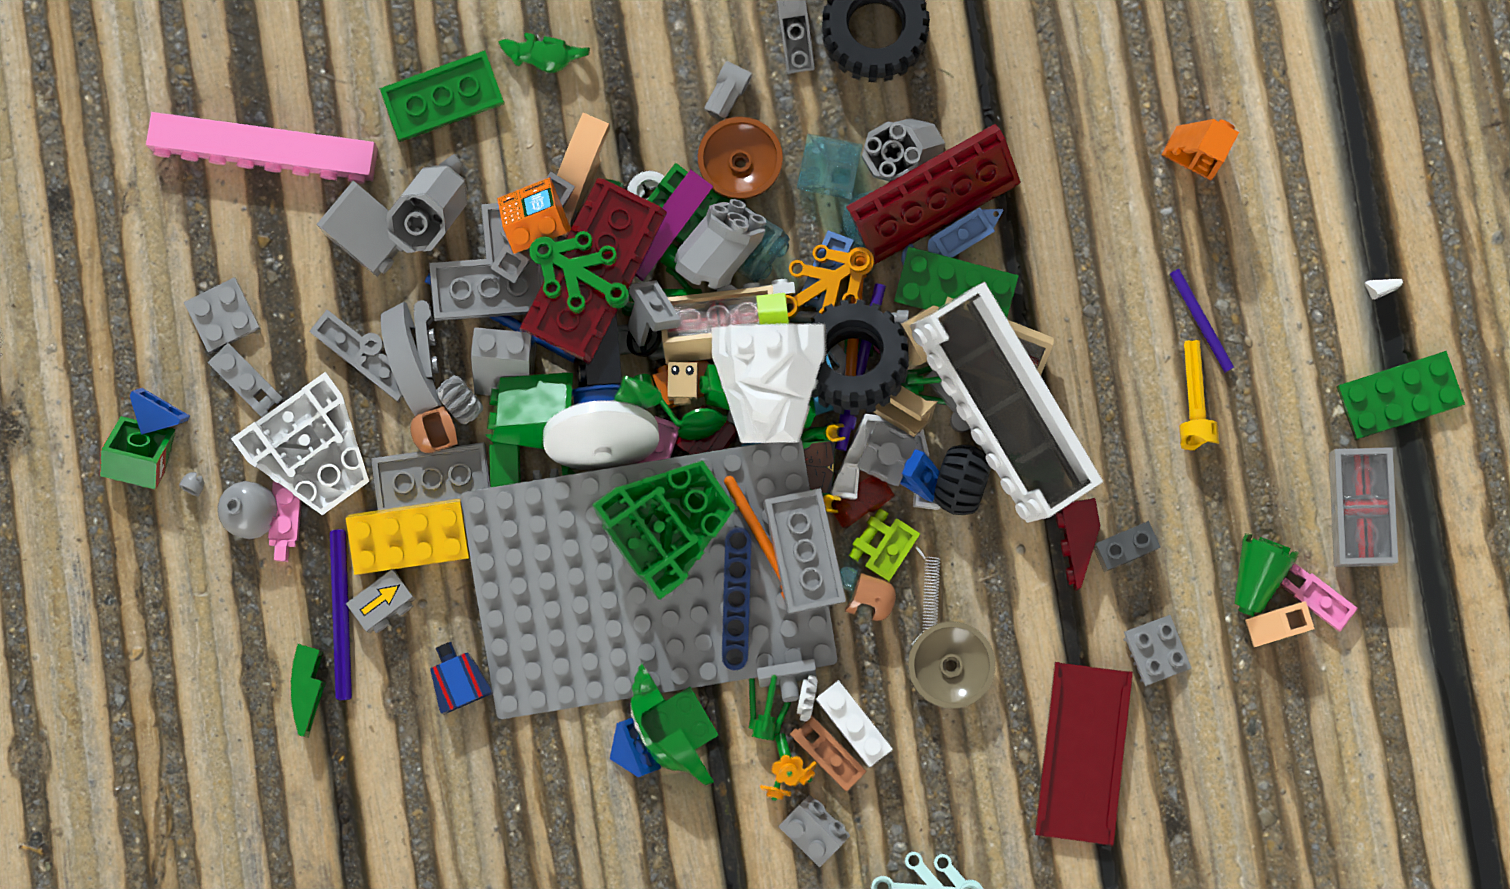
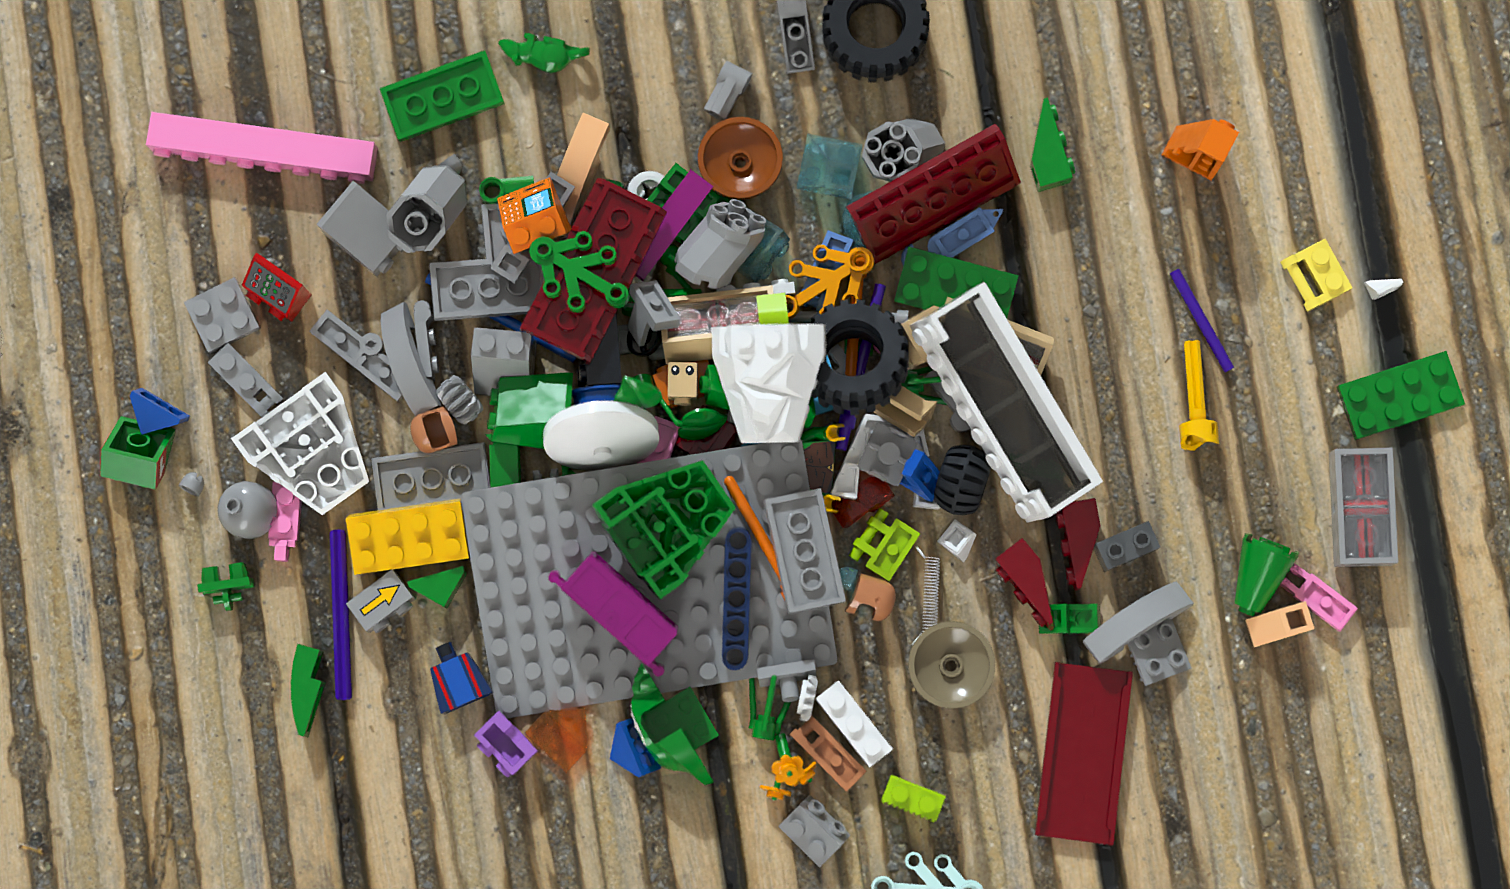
none -> green hips [197,562,255,611]
none -> slope [241,252,311,322]
none -> green slope [407,566,467,609]
none -> medium lavender cylinder [474,711,538,778]
none -> green piece [479,176,534,204]
none -> clear orange slope [525,709,587,773]
none -> magenta container [548,551,678,677]
none -> lime brick [881,775,946,822]
none -> white slope [937,519,976,563]
none -> dark red slope [995,538,1054,631]
none -> green slope [1030,97,1075,192]
none -> green slope [1039,604,1100,634]
none -> light grey slope [1083,581,1194,664]
none -> light yellow plate [1280,239,1353,312]

